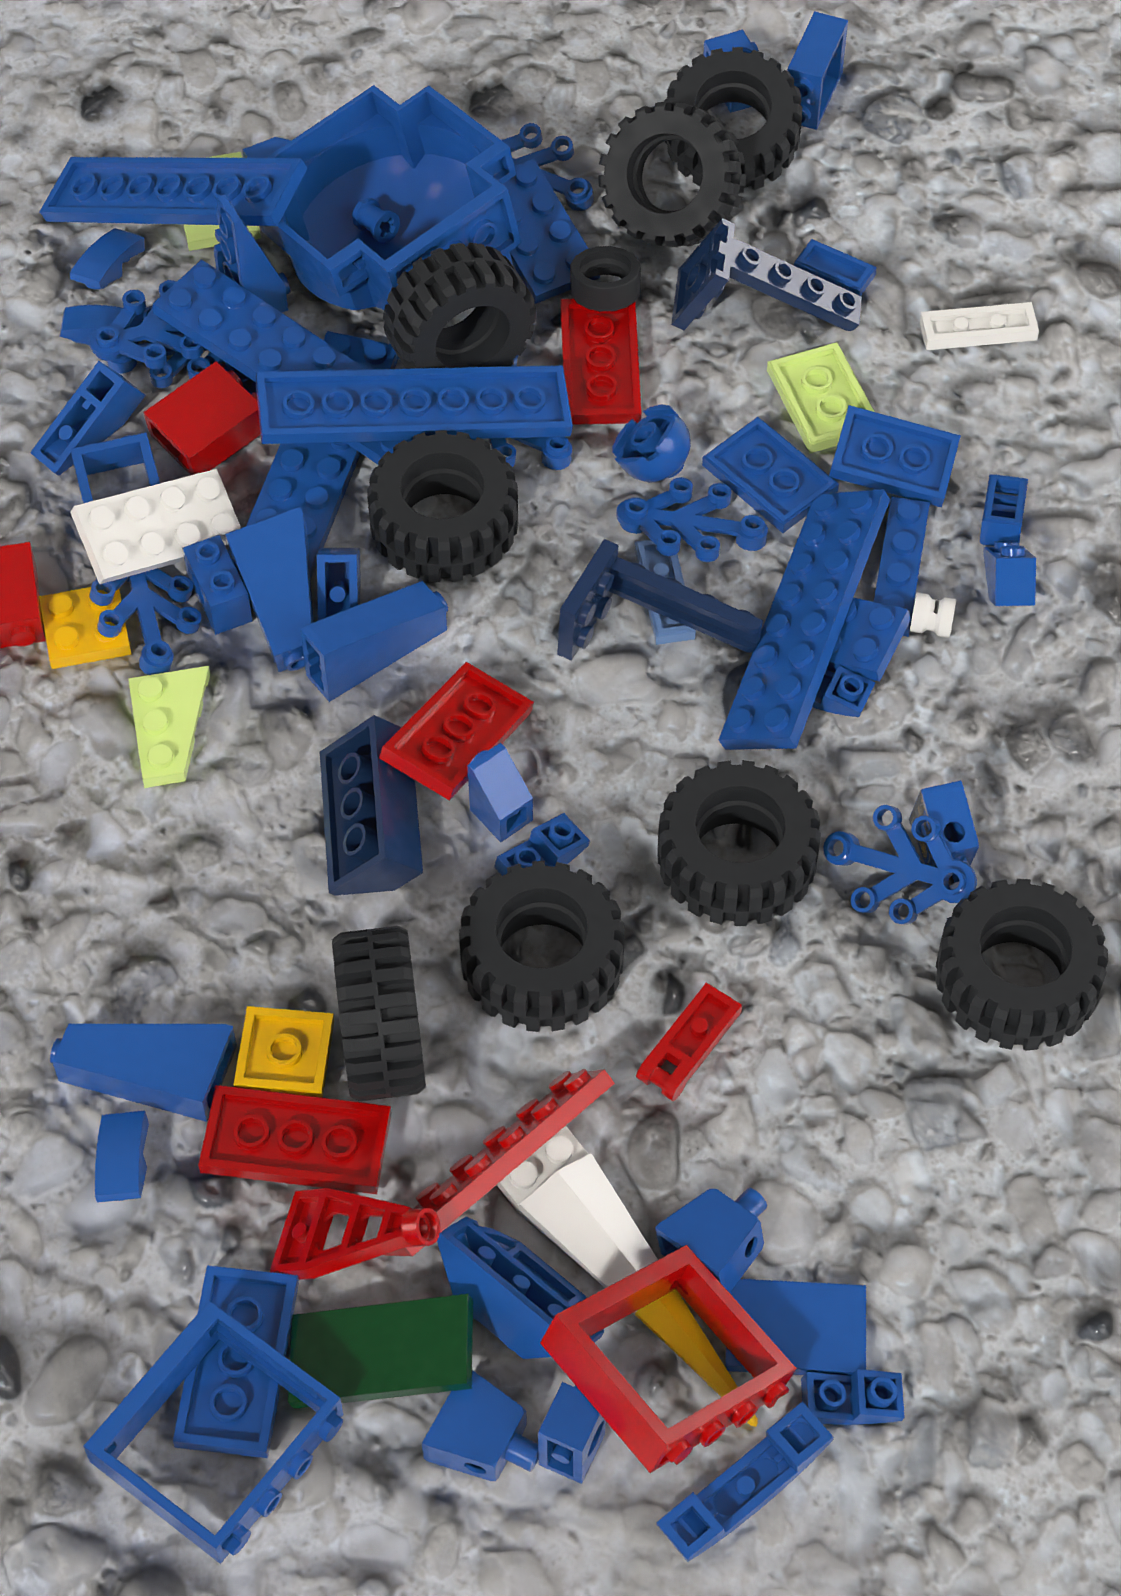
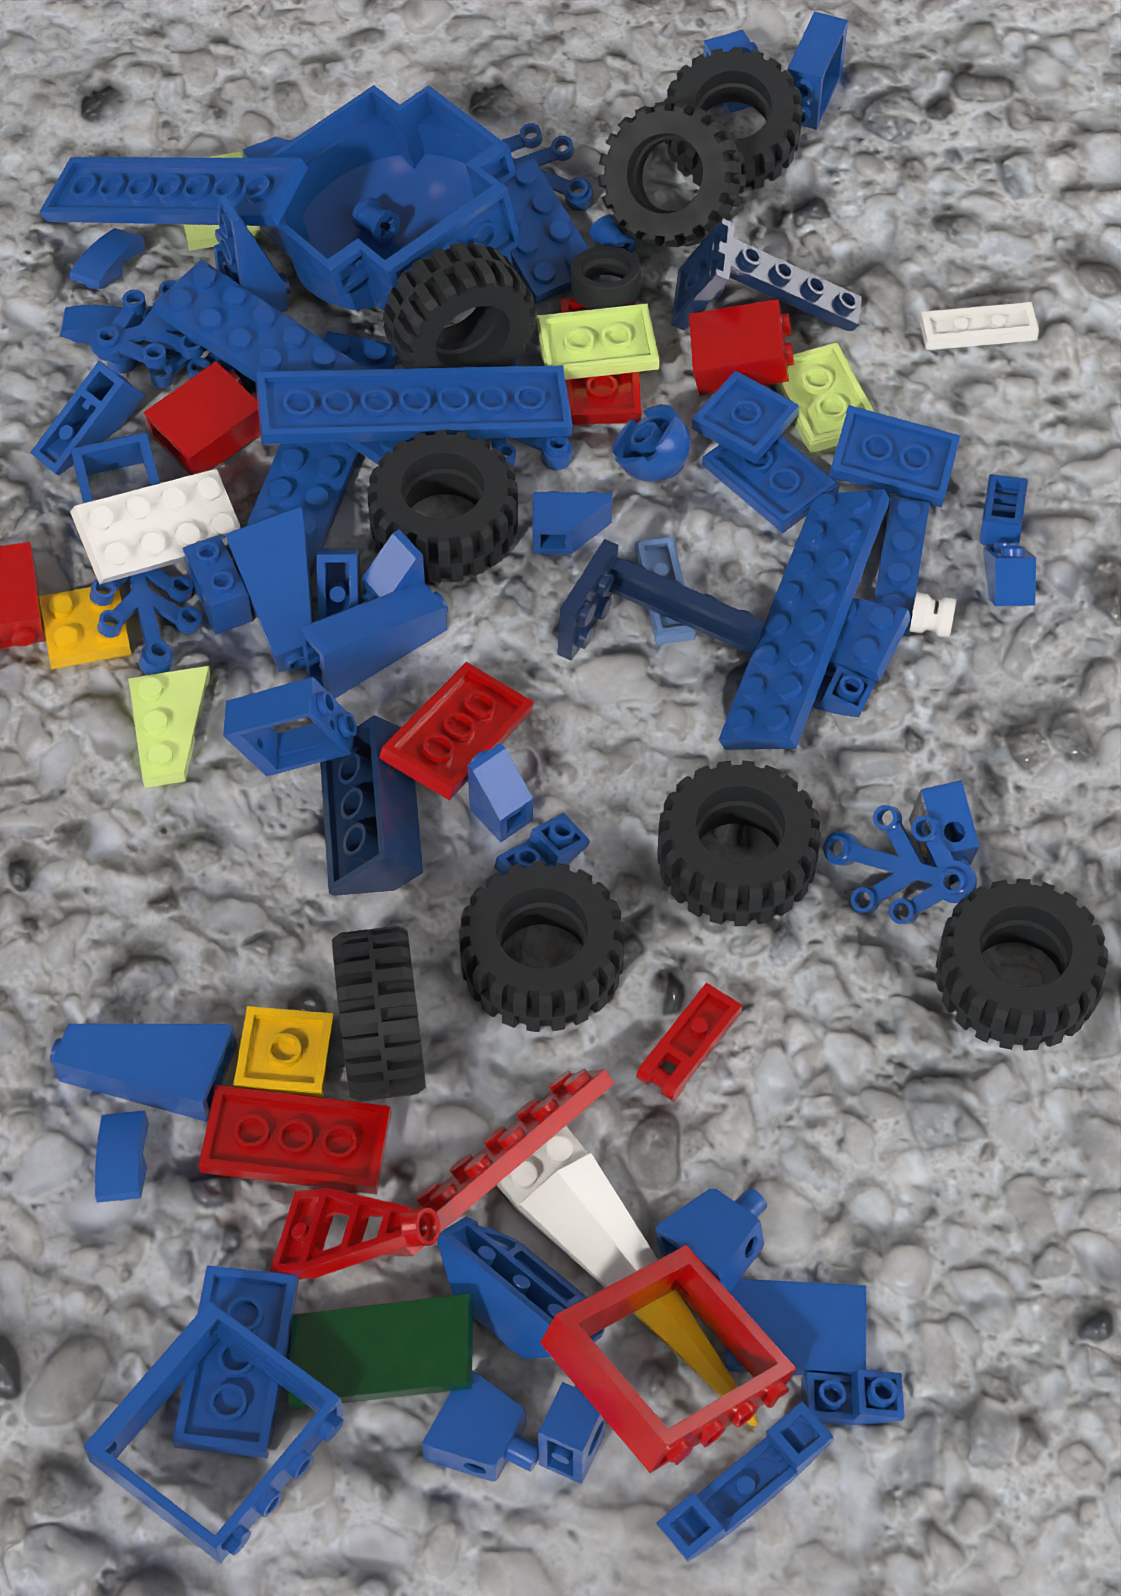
blue plant [616,477,768,562] -> none
blue tile [794,239,877,296] -> none
none -> blue window [223,677,357,777]
none -> slope [361,529,425,603]
none -> blue slope [532,491,612,554]
none -> yellowish green tile [536,303,660,380]
none -> blue bush [589,214,636,254]
none -> red brick [689,299,795,396]
none -> blue plate [691,371,799,464]

